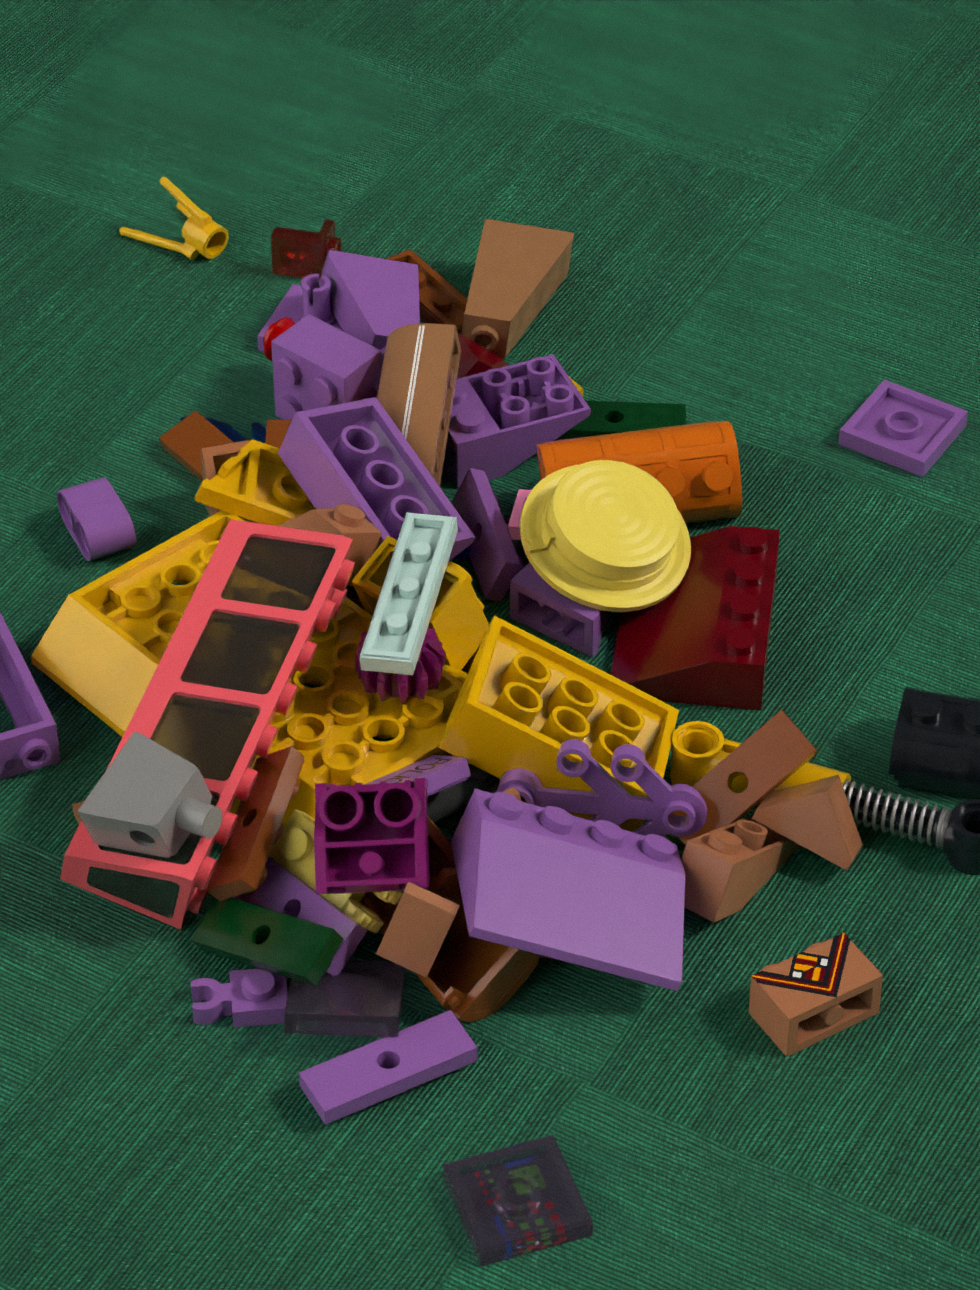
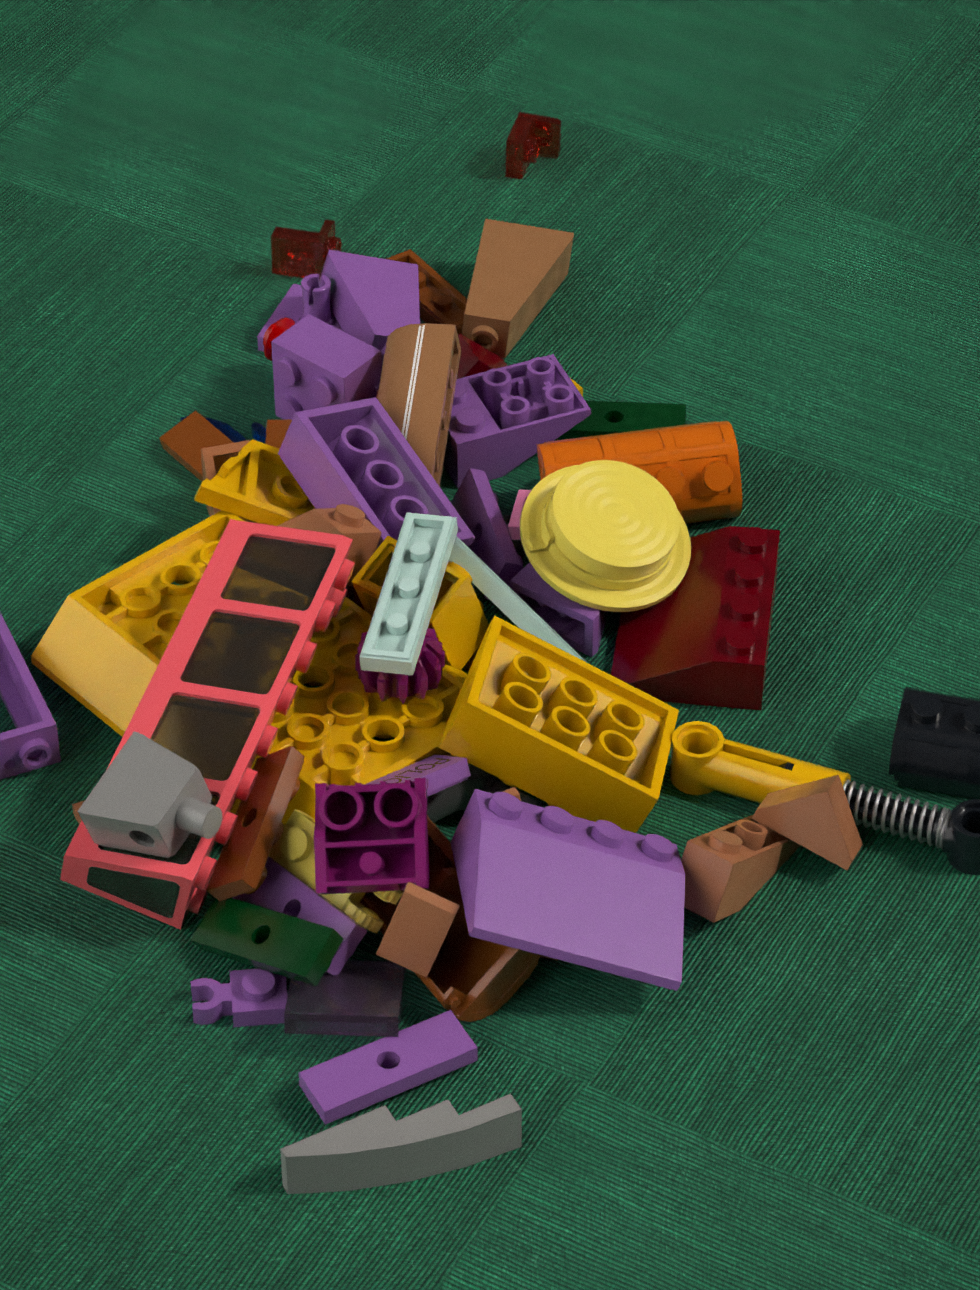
medium lavender beam [57,477,136,561] -> none
yellow plant [119,177,229,260] -> none
tile [443,1135,593,1267] -> none
medium lavender plant [497,739,707,837] -> none
dark orange tile [671,710,818,845] -> none
nougat brick [749,933,883,1057] -> none
medium lavender tile [839,380,968,477] -> none
none -> light grey slope [280,1093,522,1194]
none -> light aqua tile [449,536,588,663]
none -> clear red bracket [505,112,561,180]

